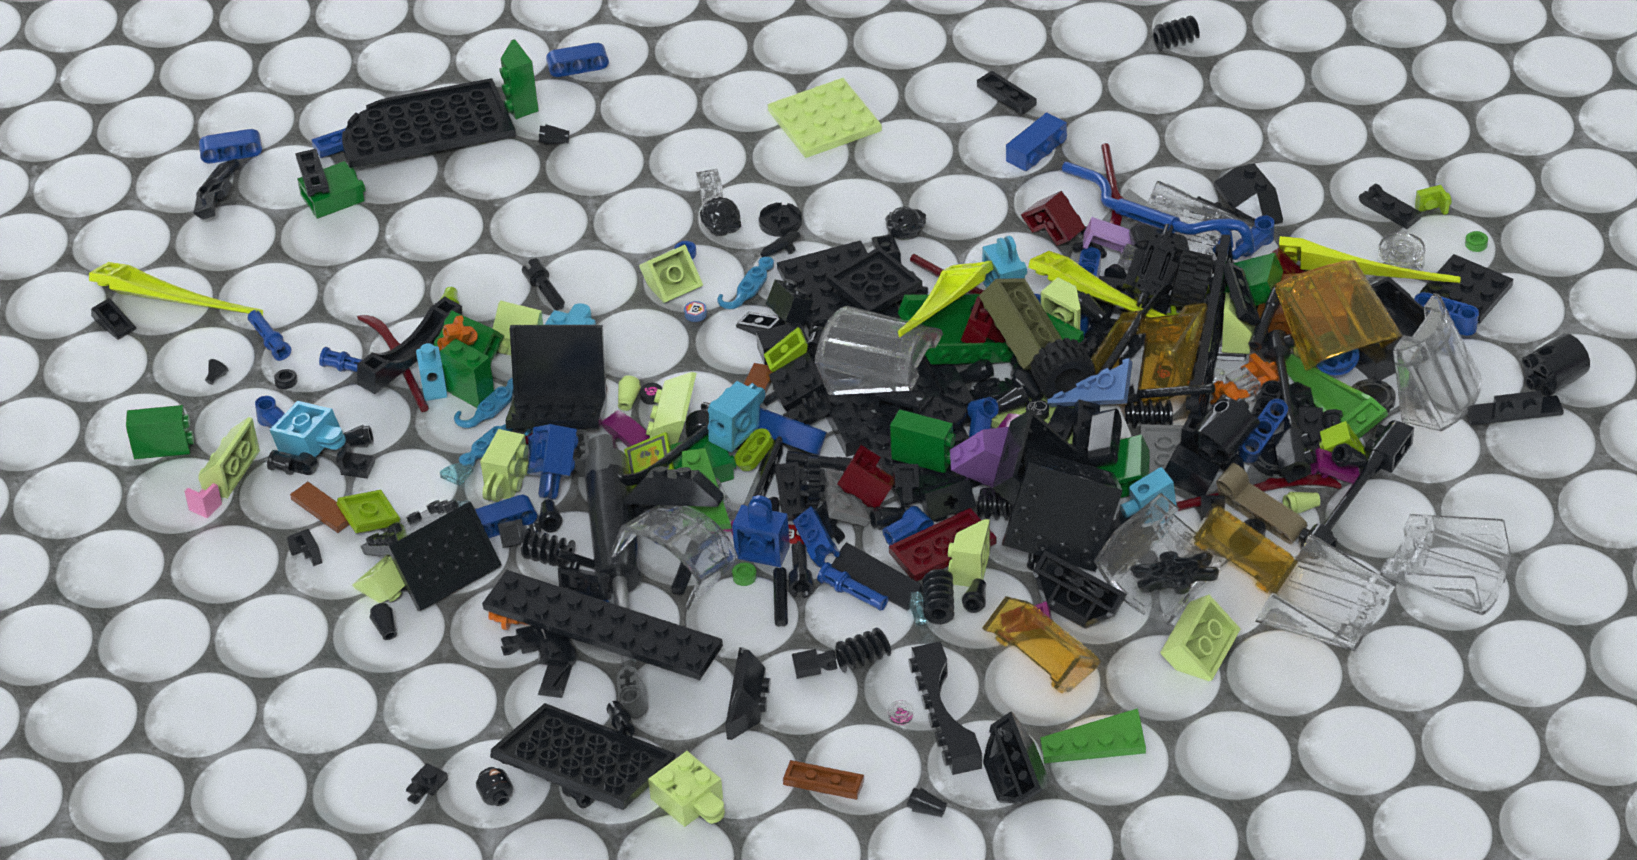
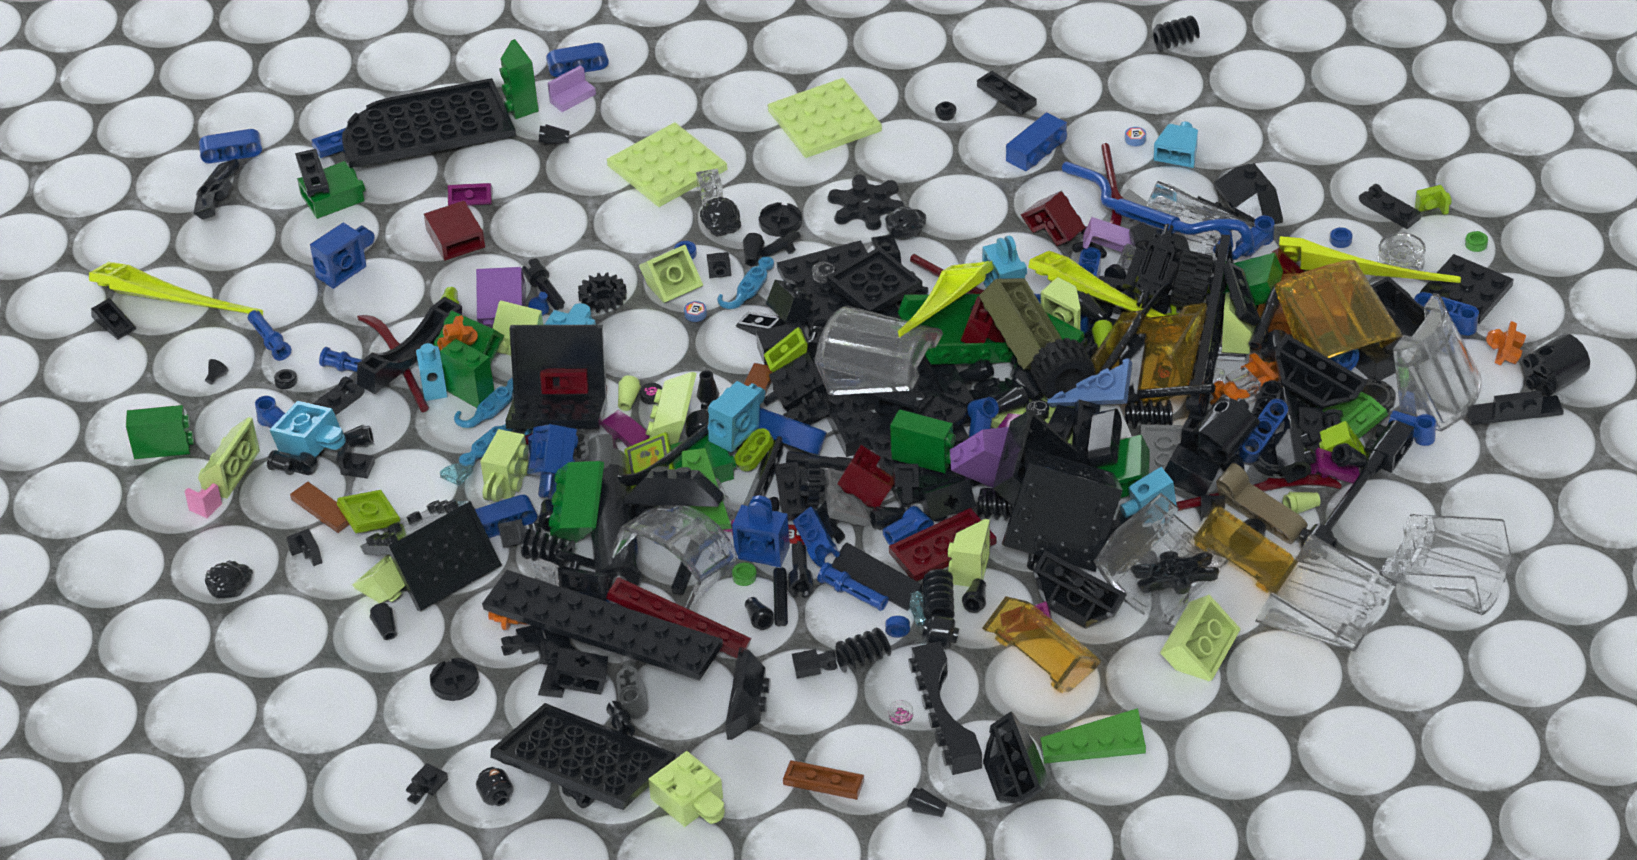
none -> black hair [205,560,253,598]
none -> blue brick [310,222,375,289]
none -> black plate [312,376,364,416]
none -> dark red brick [424,201,485,261]
none -> black tile [429,658,480,701]
none -> magenta slope [448,183,493,206]
none -> medium lavender slope [476,267,526,328]
none -> blue rock [528,292,549,316]
none -> clear plate [533,558,559,586]
none -> dark red slope [540,368,589,394]
none -> lavender panel [548,66,596,112]
none -> green slope [549,461,604,543]
none -> black brick [552,647,608,695]
none -> black gear [578,272,627,313]
none -> dark red plate [606,577,752,658]
none -> yellowish green plate [607,122,728,207]
none -> black cone [697,370,720,403]
none -> black bracket [706,252,731,278]
none -> black cone [743,233,765,267]
none -> black cone [745,597,774,630]
none -> clear tile [812,262,835,283]
none -> black plate [827,174,905,230]
none -> blue tile [885,616,910,638]
none -> black head [922,614,960,649]
none -> black plate [935,101,956,121]
none -> lime cone [1092,320,1115,356]
none -> tile [1125,127,1146,146]
none -> medium azure torso [1154,121,1198,168]
none -> black wedge [1274,334,1368,409]
none -> blue tile [1330,227,1353,248]
none -> blue piece [1388,410,1436,446]
none -> orange hips [1486,321,1526,366]

